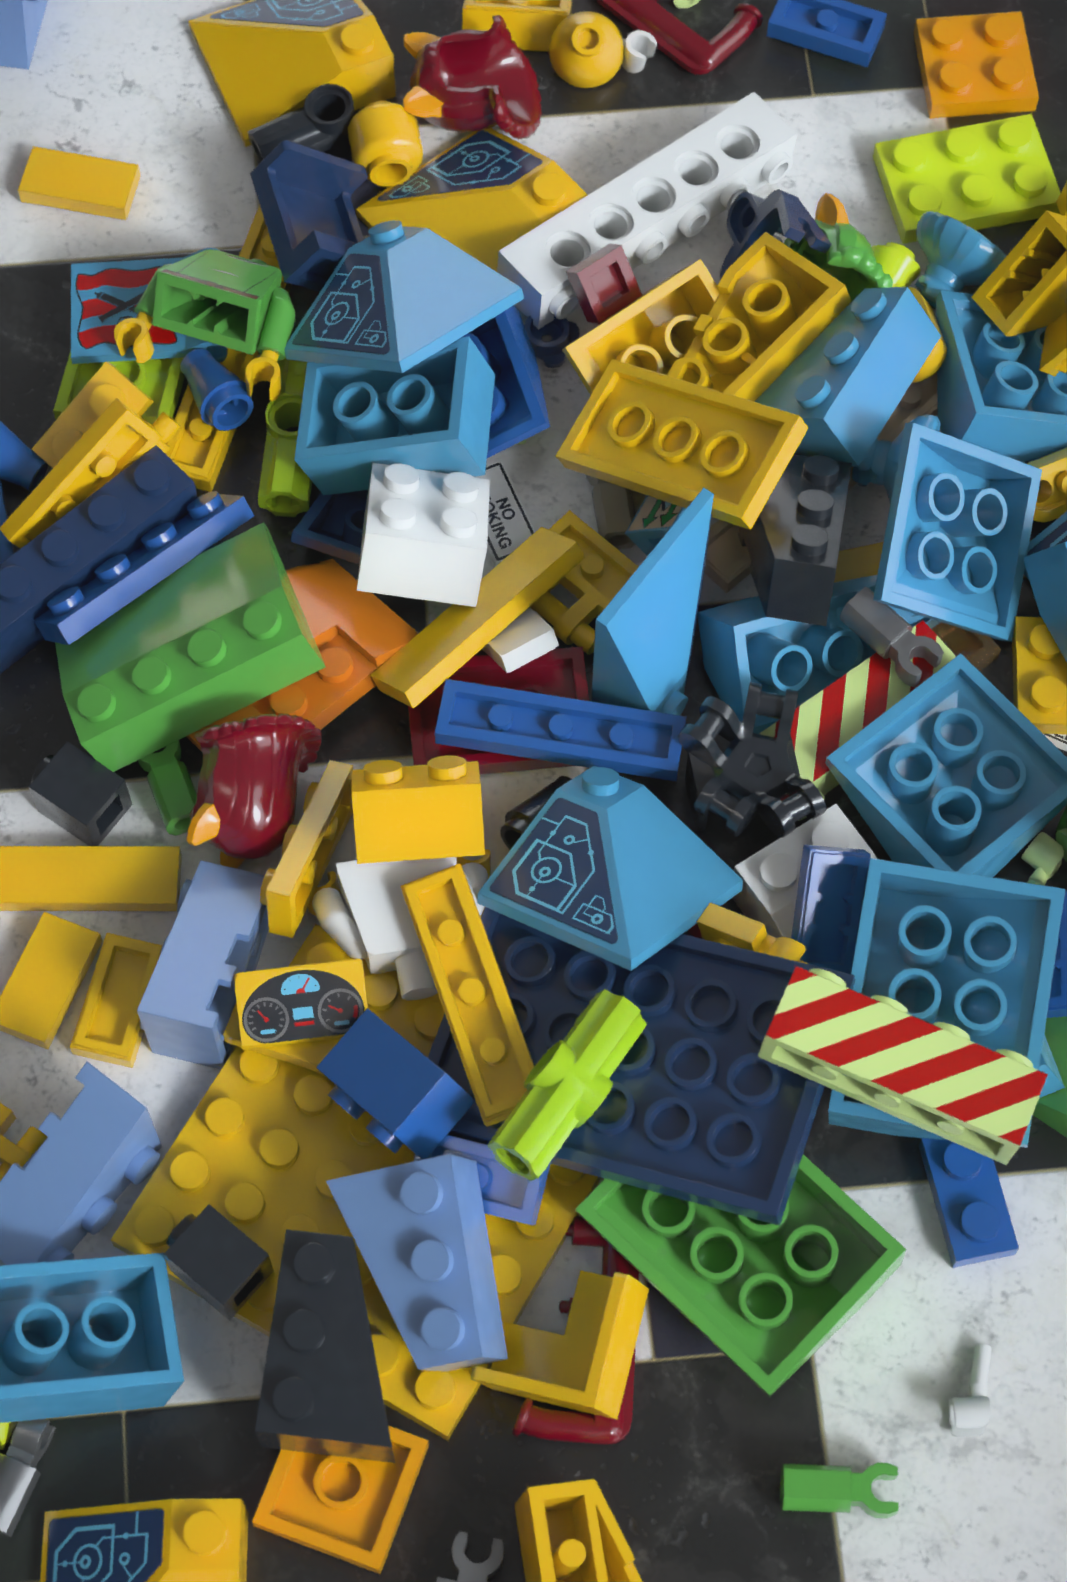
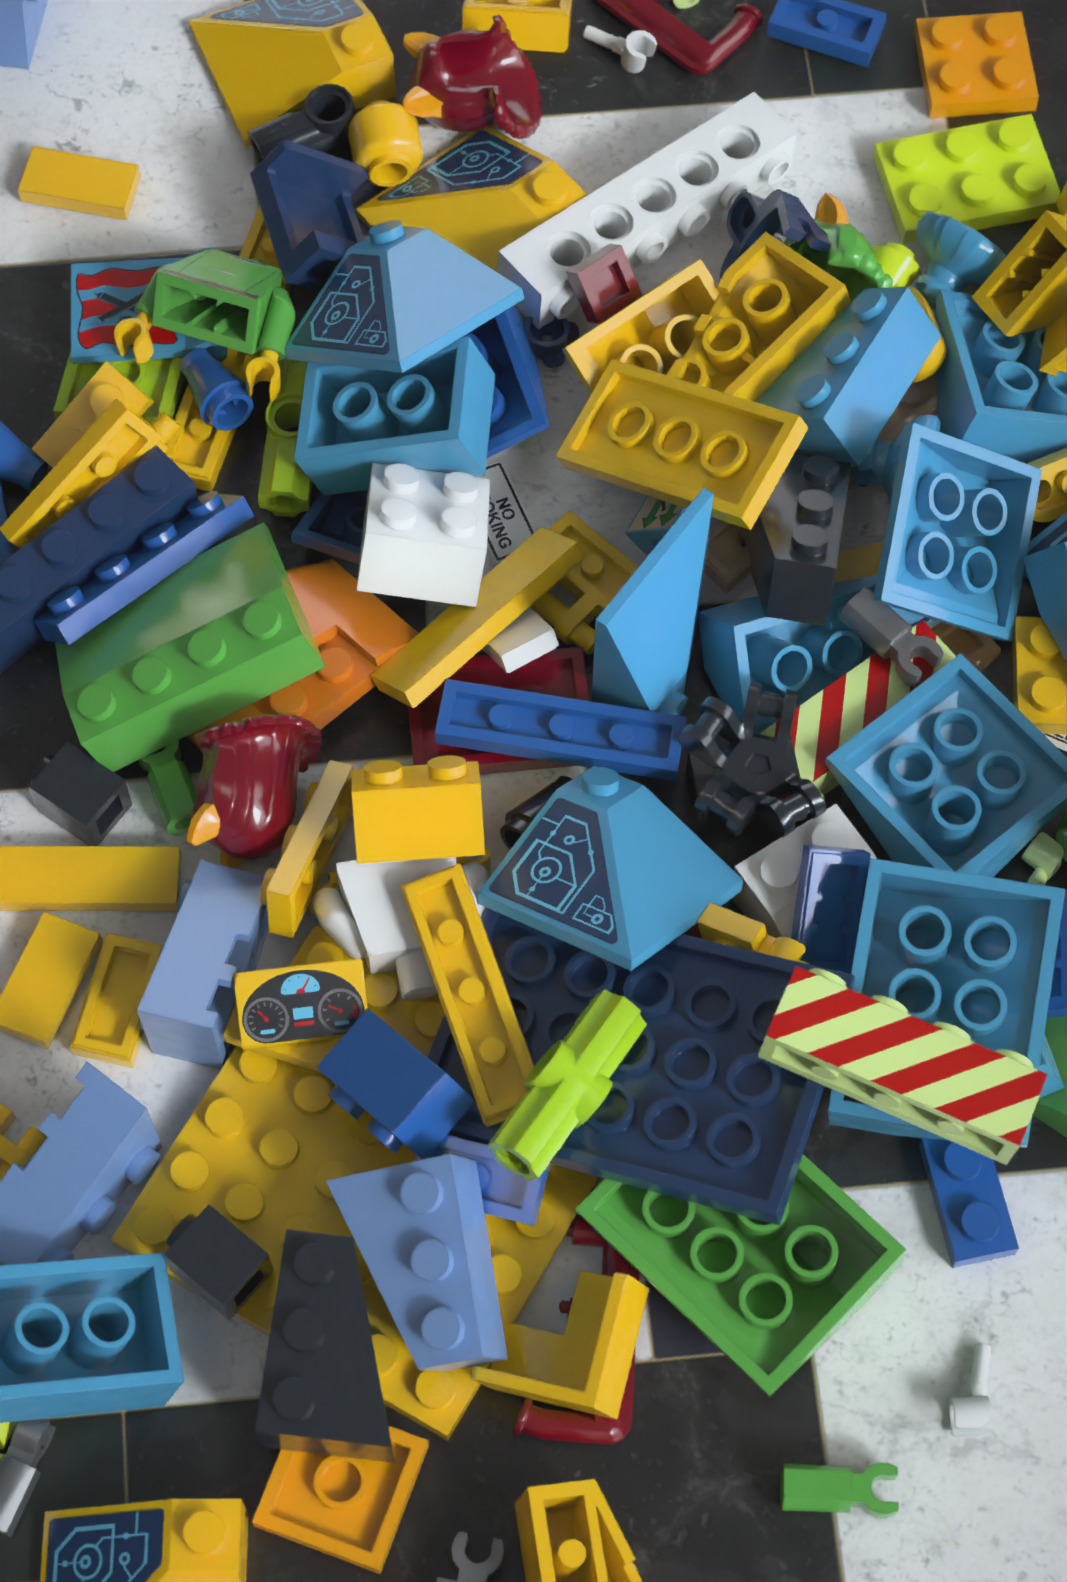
yellow brick [549,11,624,88] -> none
dark tan bar [586,475,635,549] -> none

